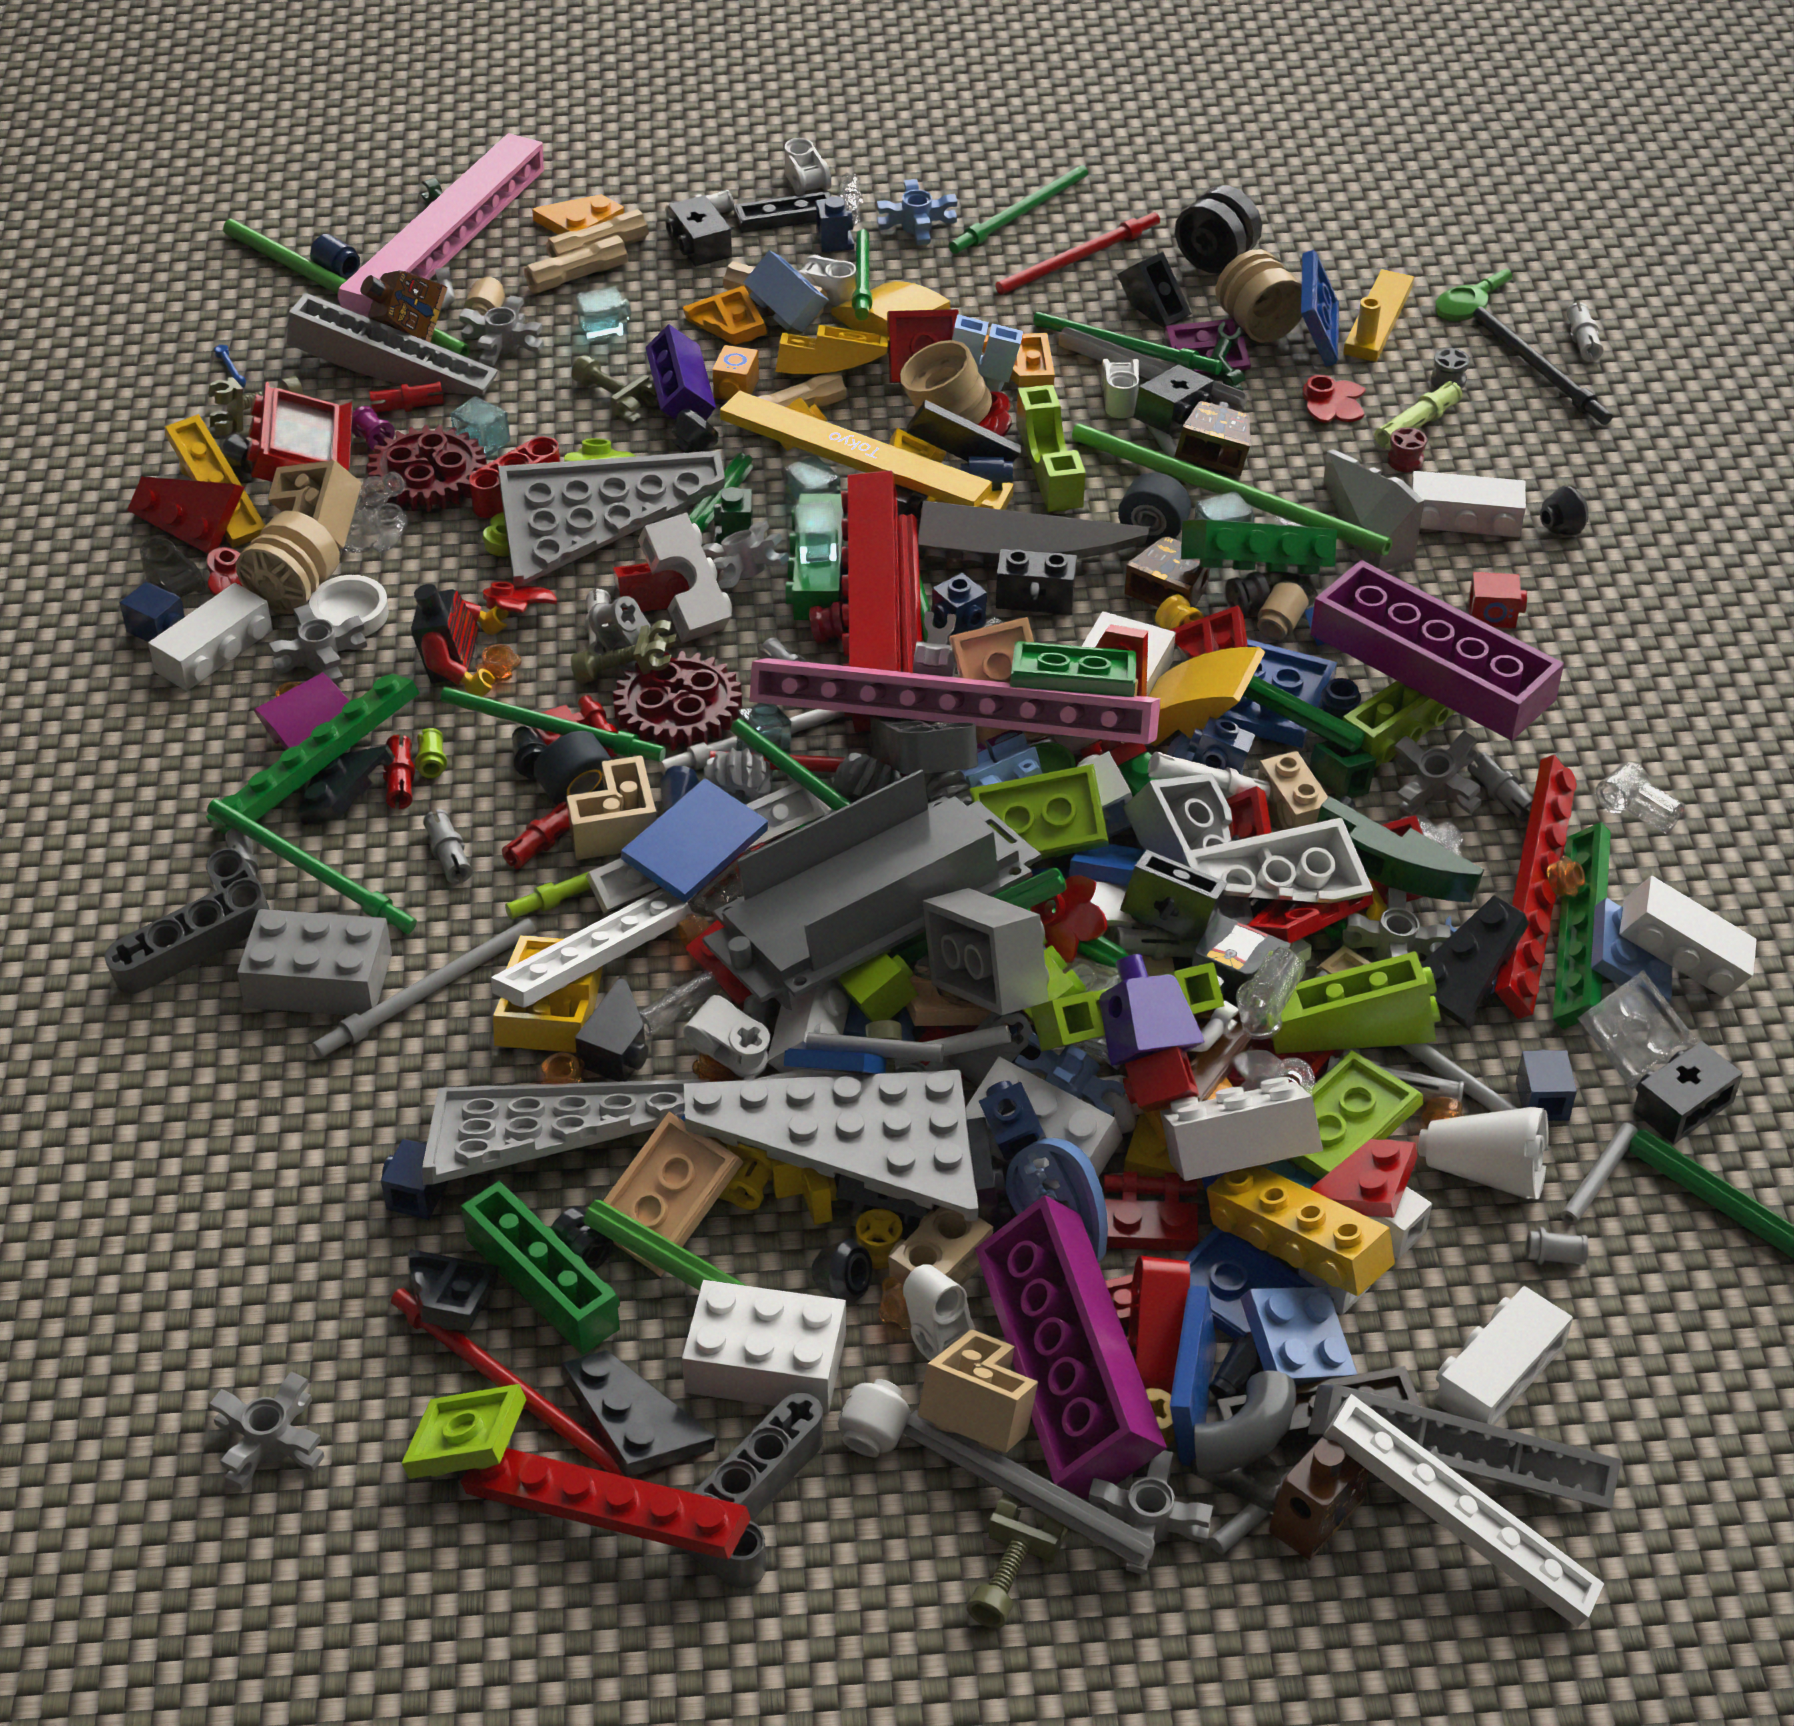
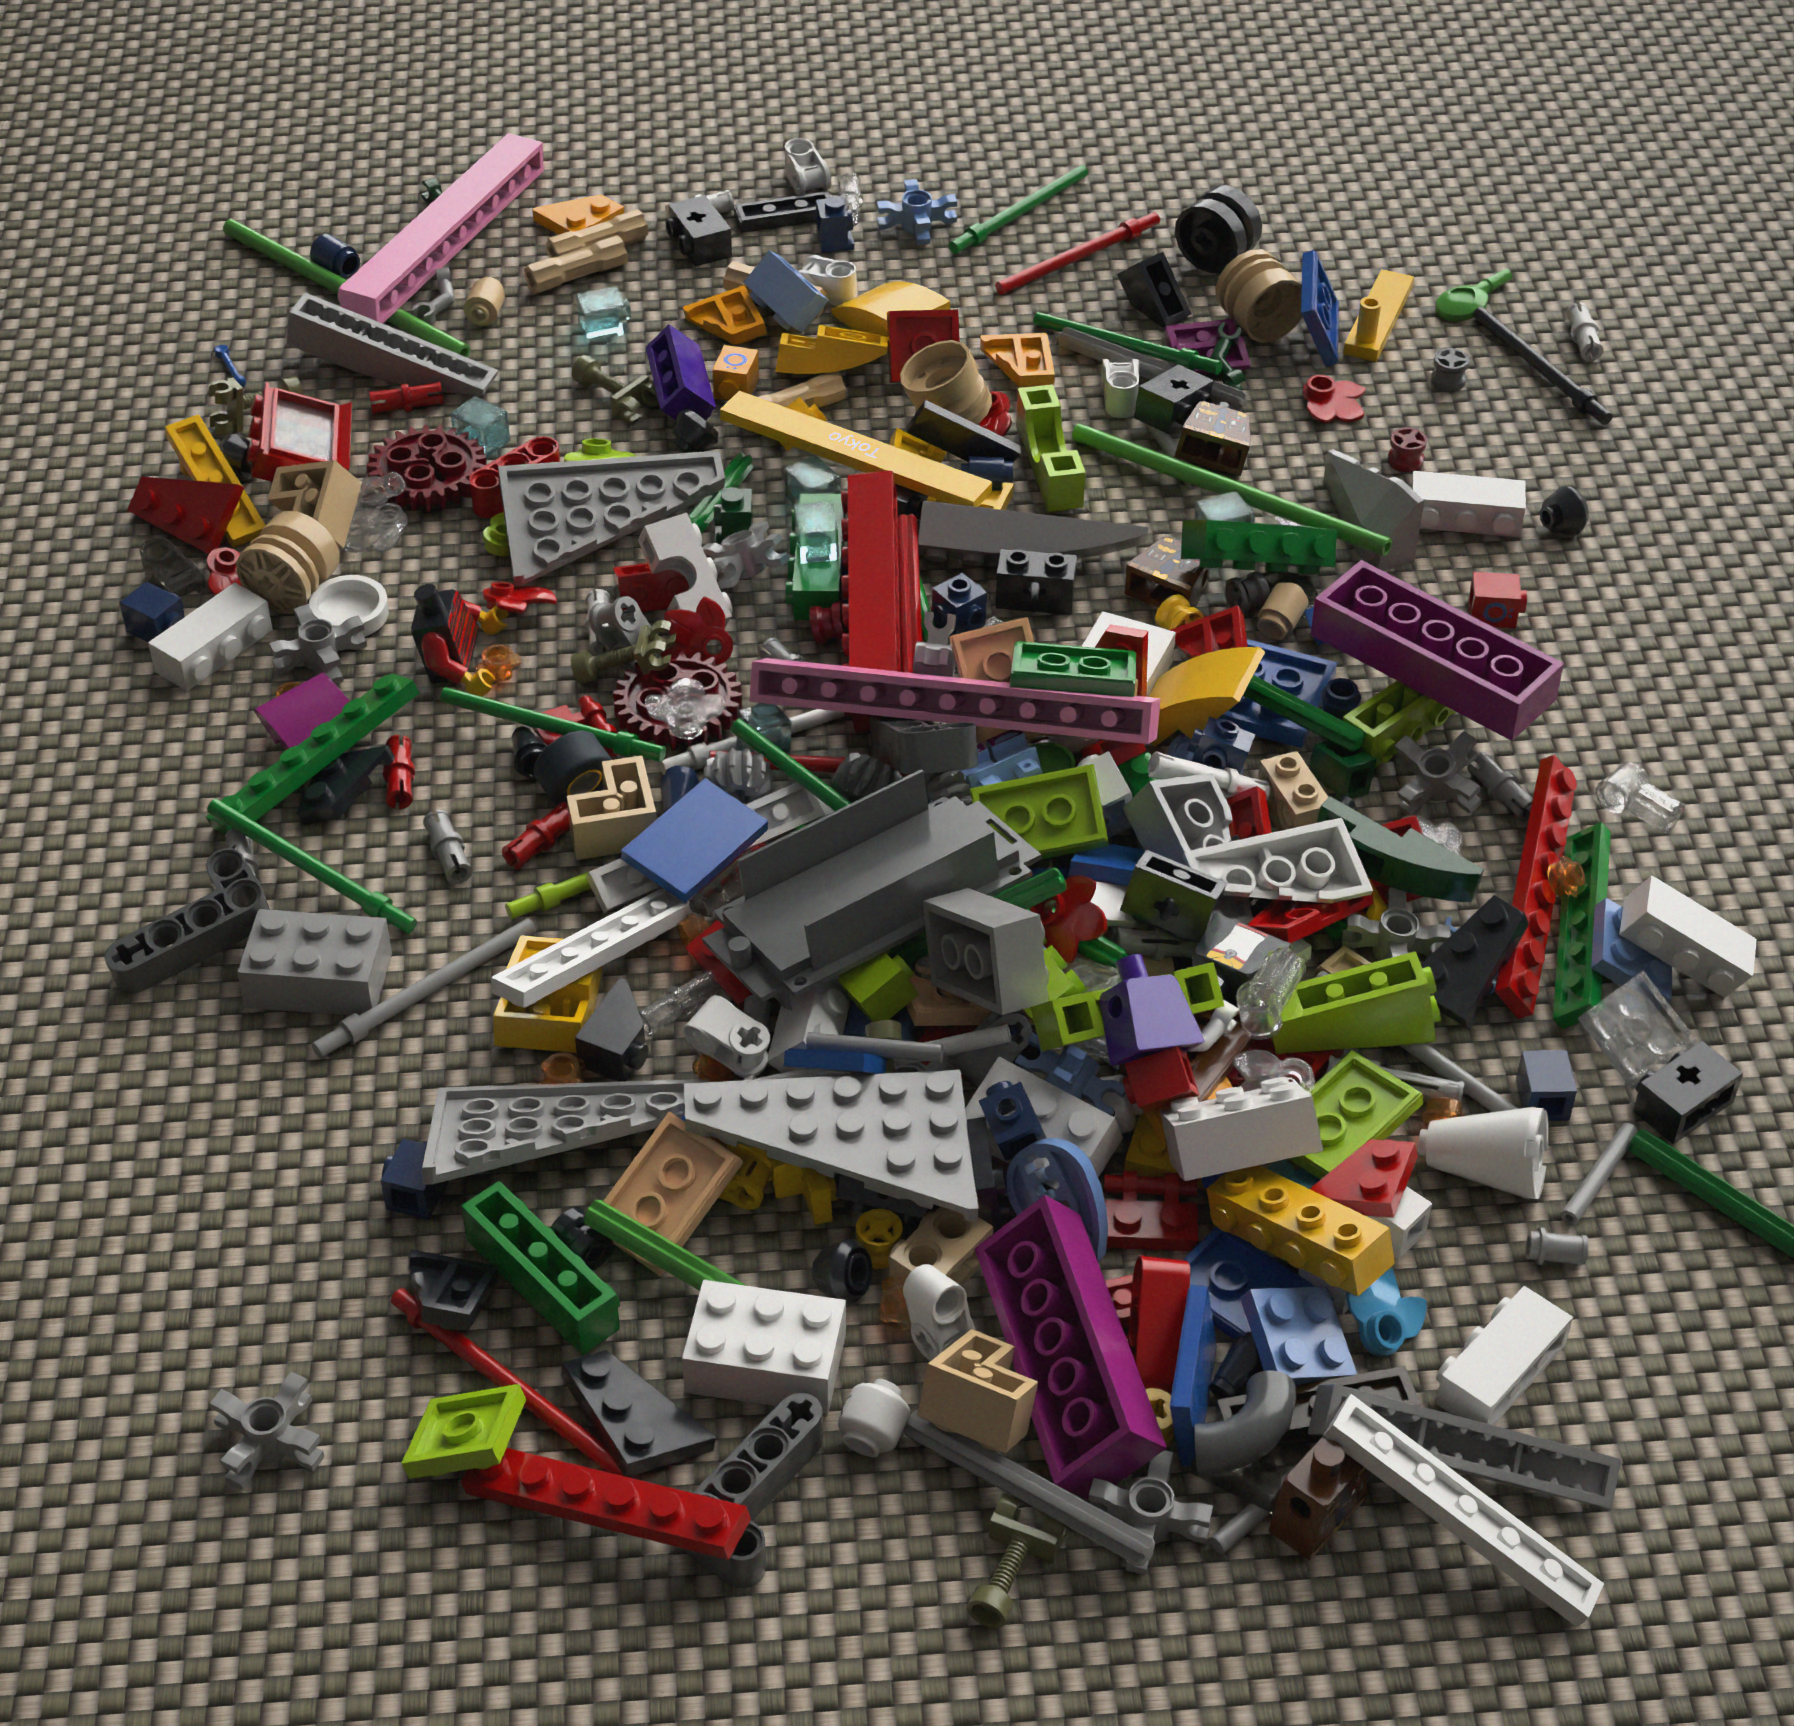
magenta bush [351,406,395,450] -> none
reddish brown torso [360,270,448,342] -> none
lime pin [415,728,447,778] -> none
light grey pin [459,295,544,366] -> none
green bar [852,229,873,321] -> none
light blue hips [952,315,1023,392] -> none
black wheel [1118,472,1191,546] -> none
yellowish green pin [1374,381,1463,449] -> none
none -> clear plate [645,678,726,739]
none -> red plate [660,596,733,666]
none -> dark azure plate [1346,1267,1427,1357]

